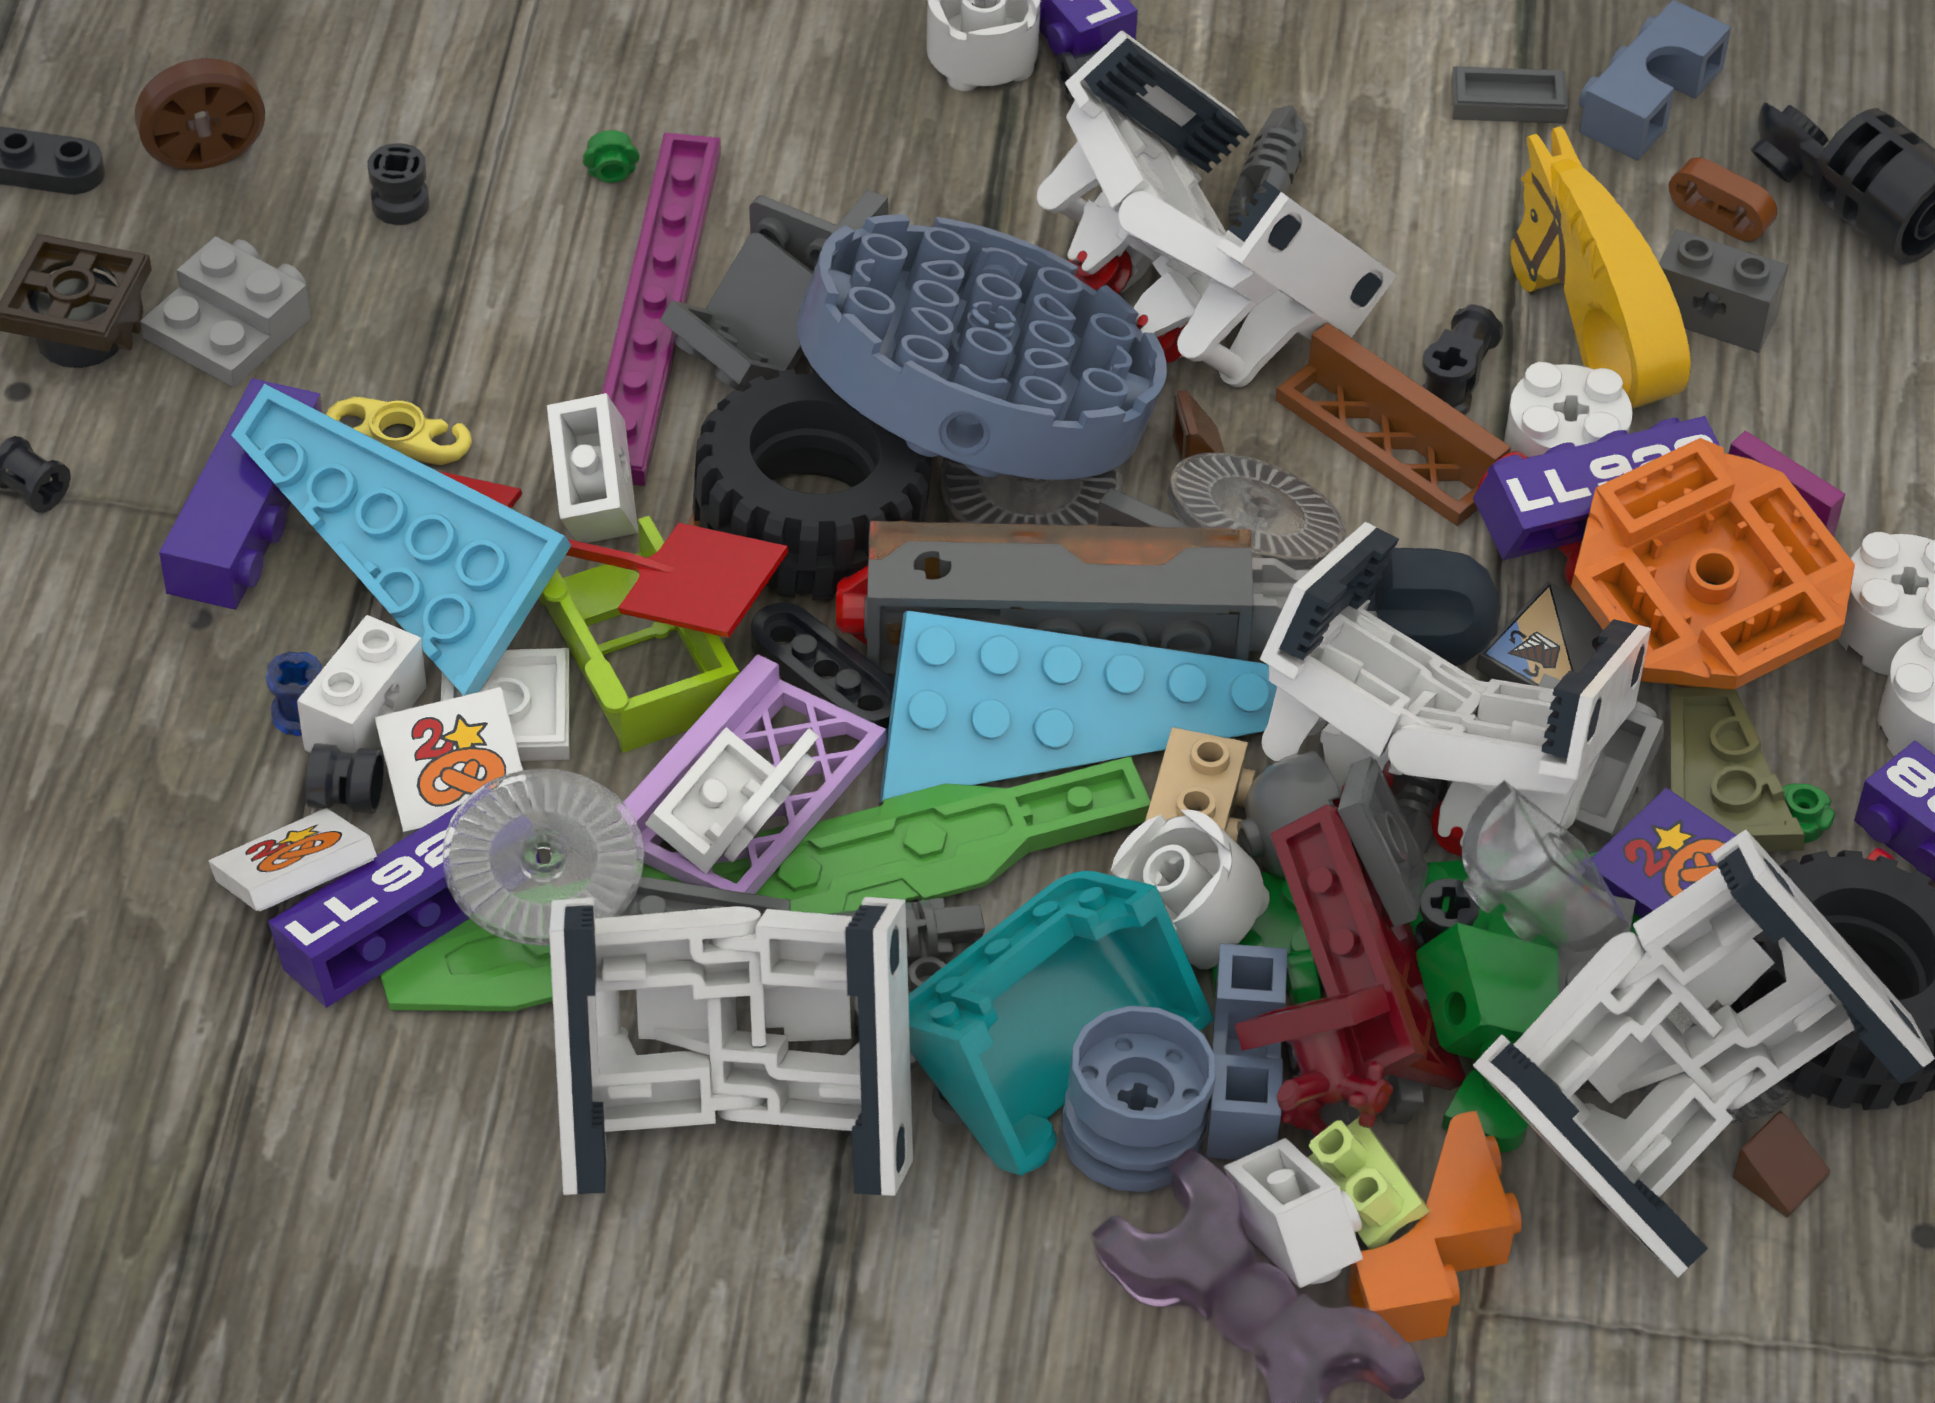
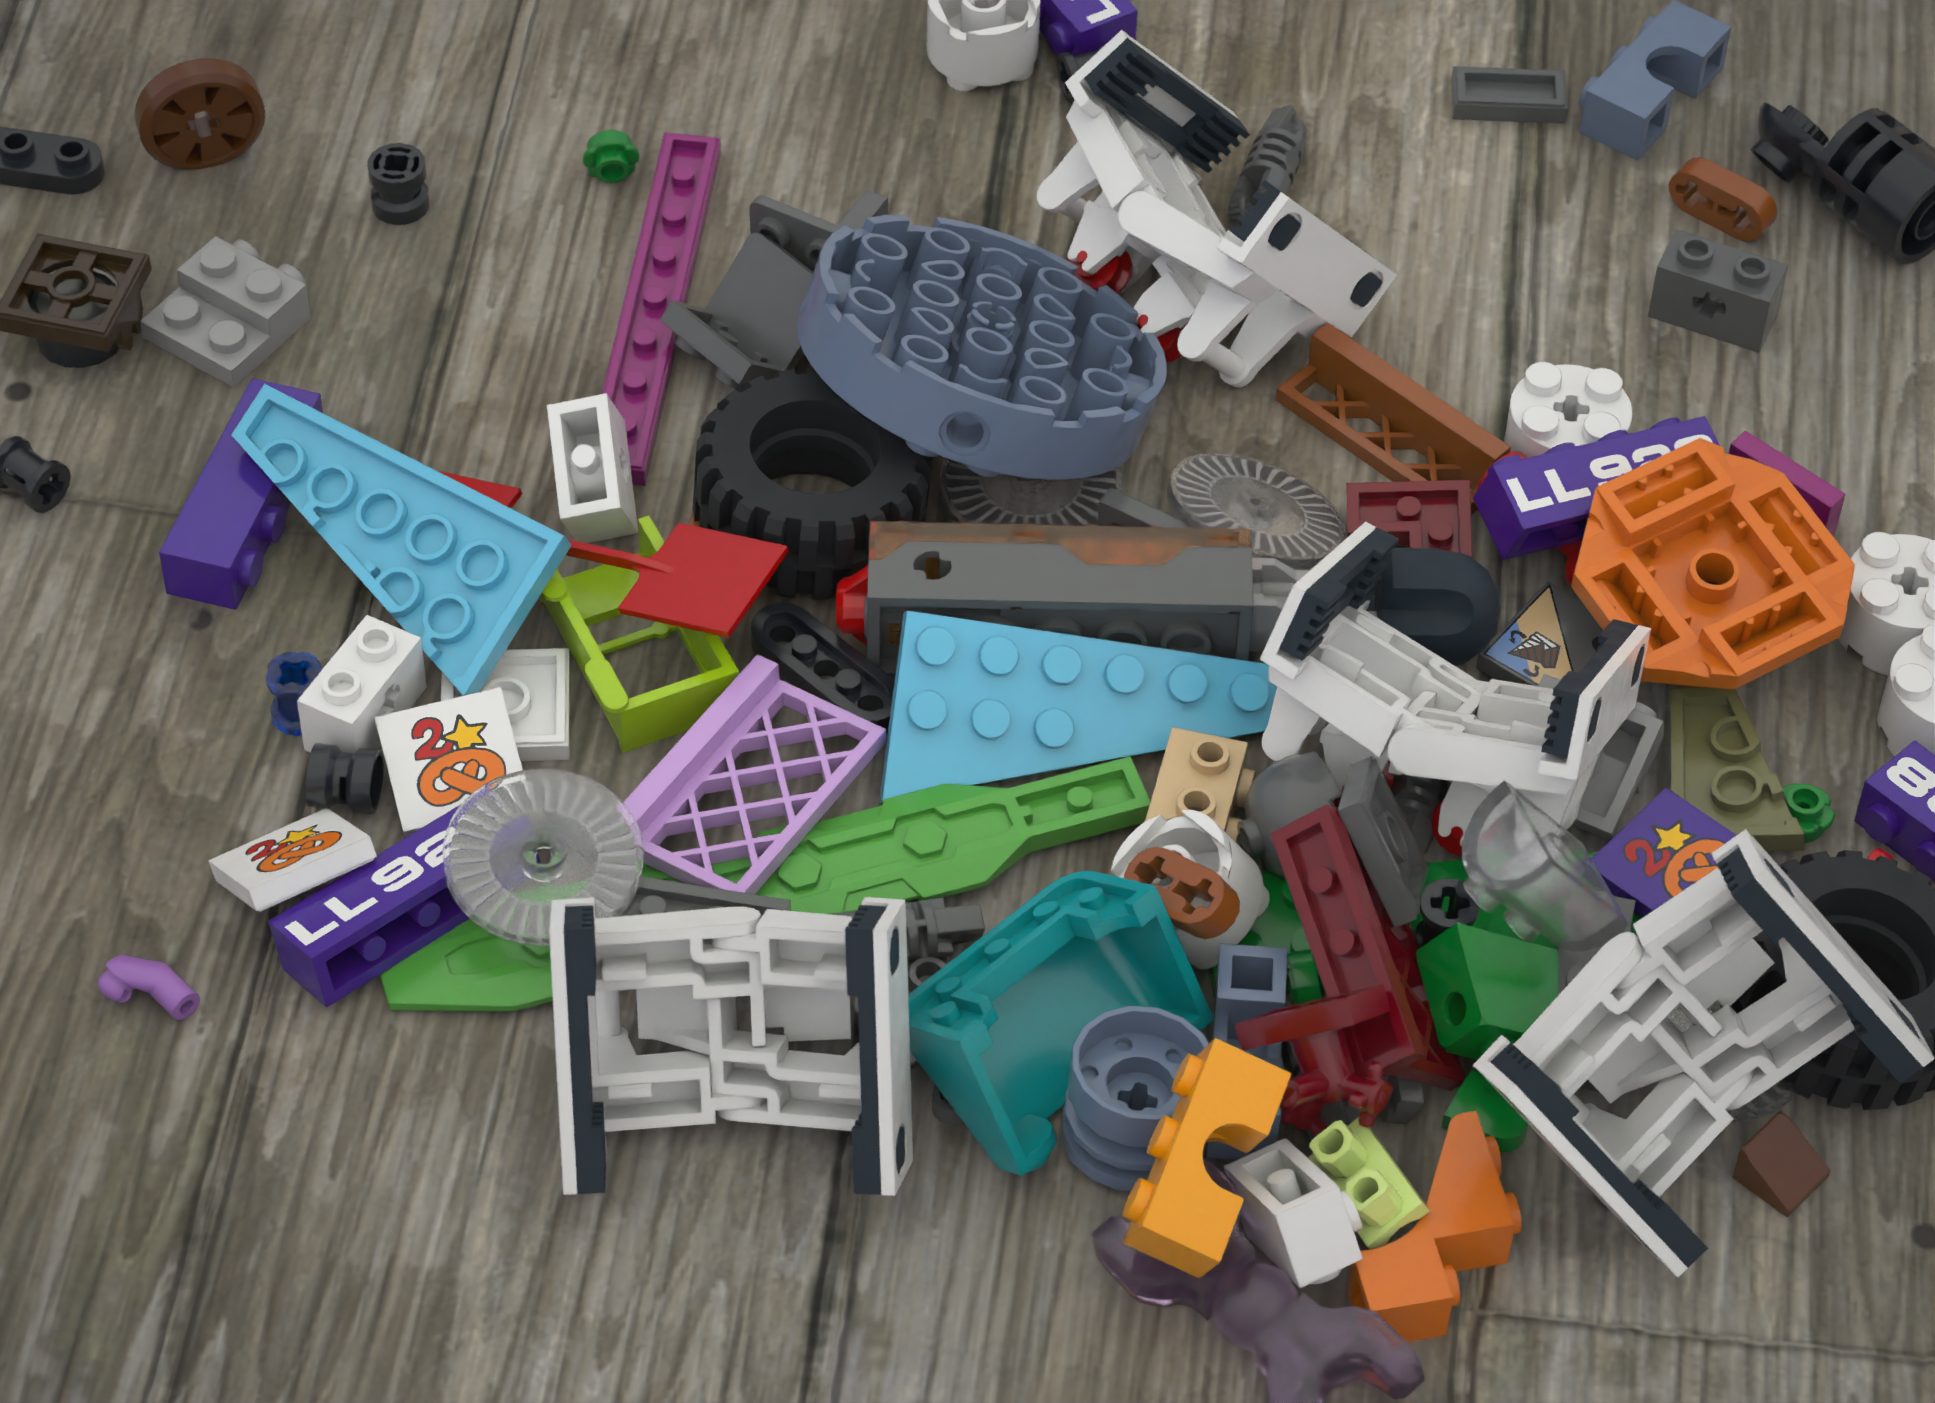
light yellow piece [326,397,472,465] -> none
white bracket [645,727,819,874] -> none
reddish brown slope [1172,390,1227,475] -> none
black connector [1422,304,1504,415] -> none
yellow animal [1510,126,1691,409] -> none
none -> medium lavender arm [97,954,200,1020]
none -> light orange arch [1122,1038,1291,1279]
none -> dark orange beam [1124,847,1240,939]
none -> dark red plate [1346,480,1473,558]

